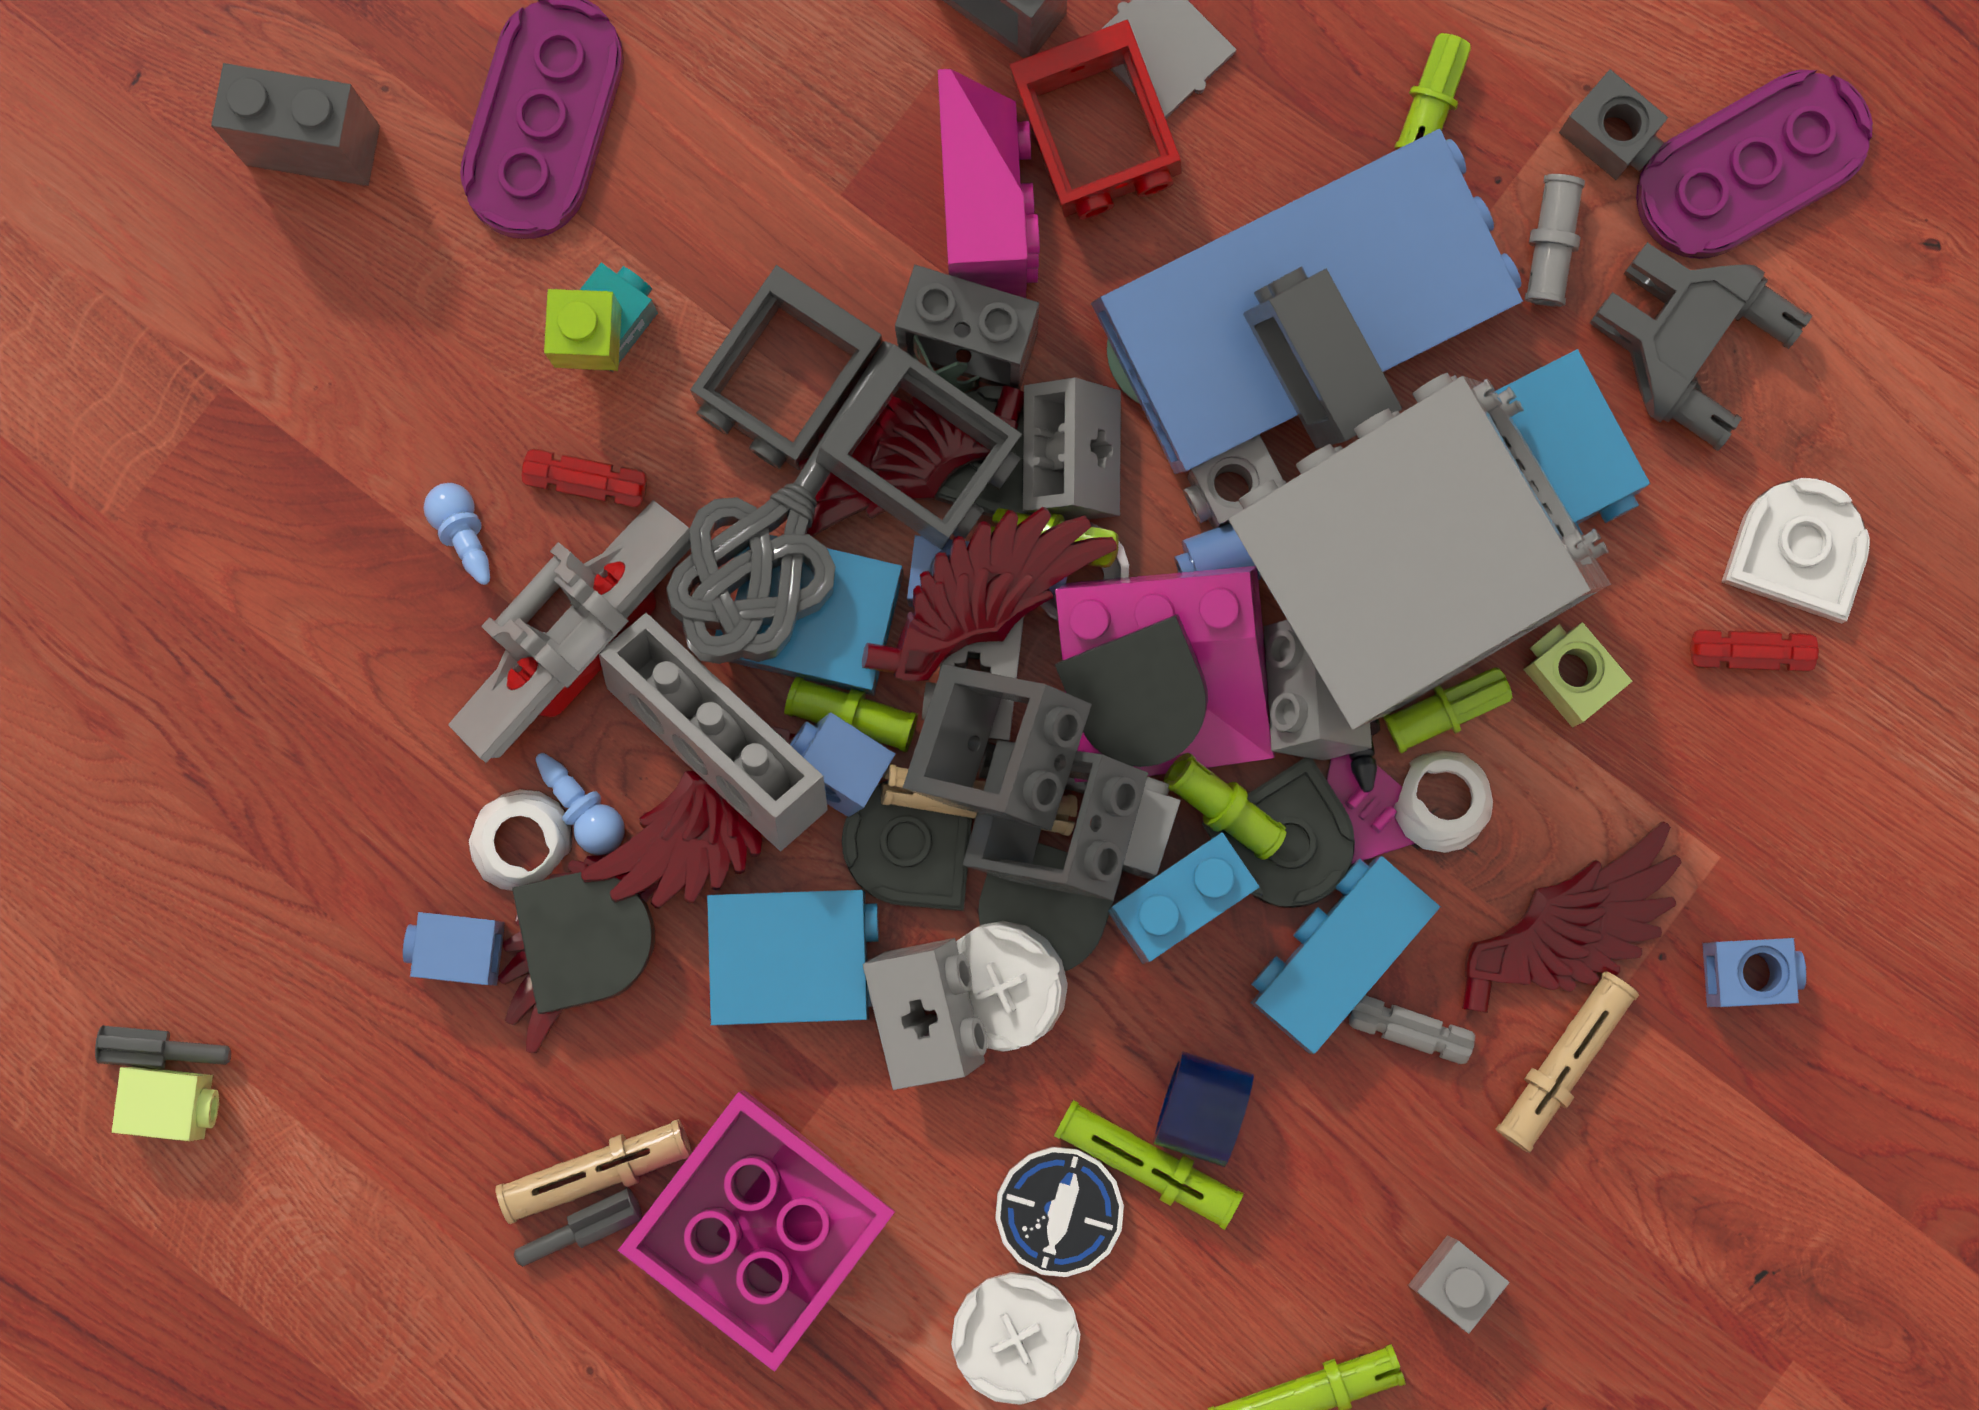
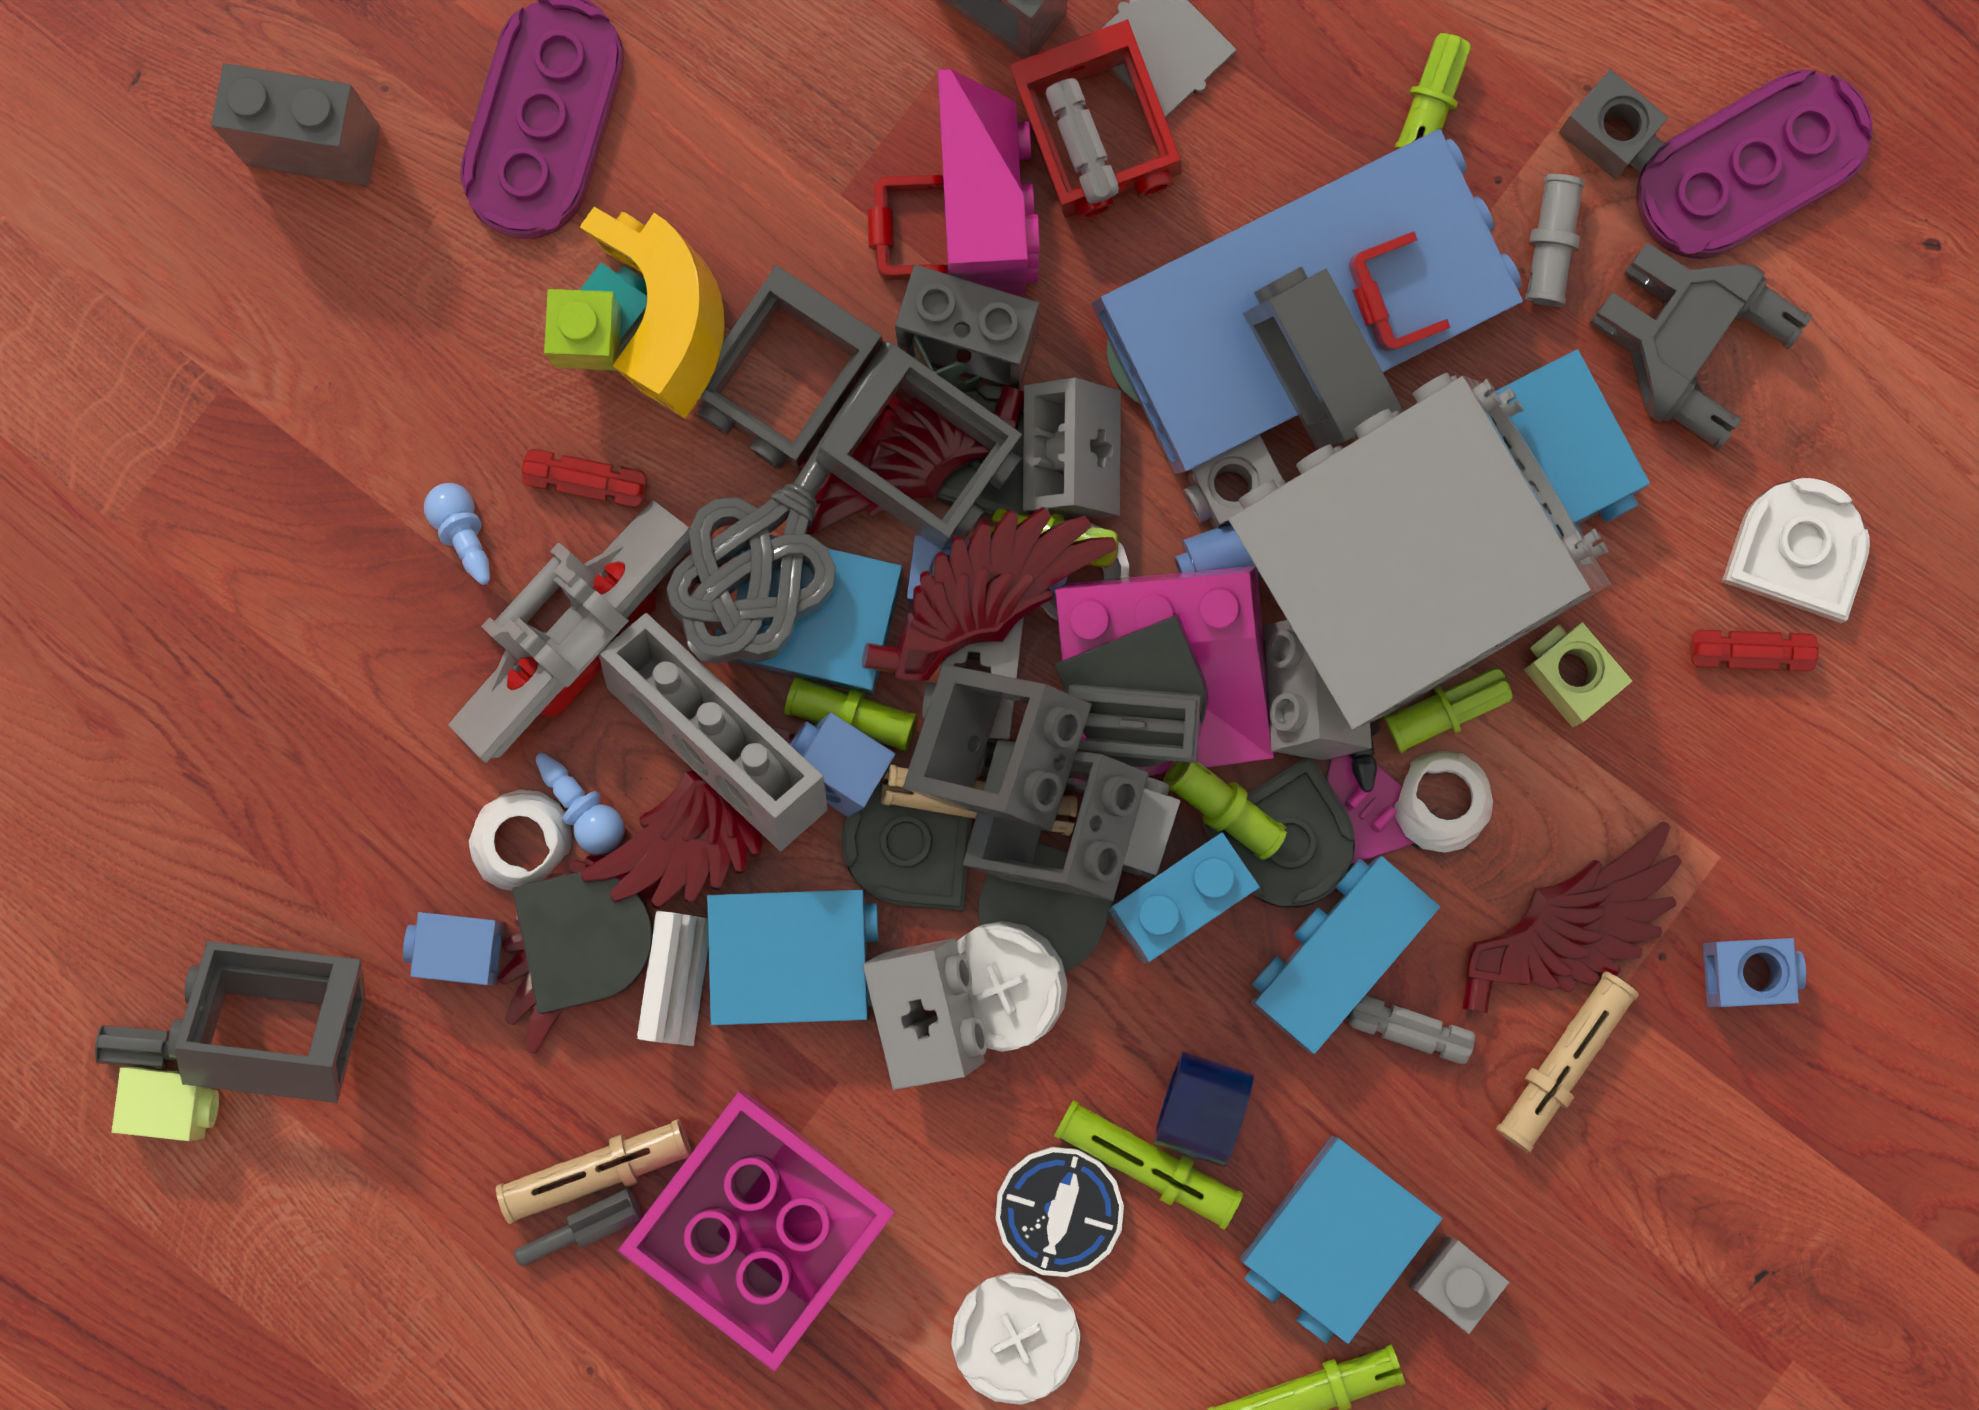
none -> dark grey window [168,941,366,1103]
none -> yellow arch [580,207,725,419]
none -> white tile [637,911,709,1046]
none -> red piece [867,175,949,280]
none -> light grey axle [1046,78,1119,203]
none -> dark grey tile [1068,684,1203,763]
none -> dark azure brick [1239,1136,1443,1344]
none -> red piece [1349,231,1451,351]

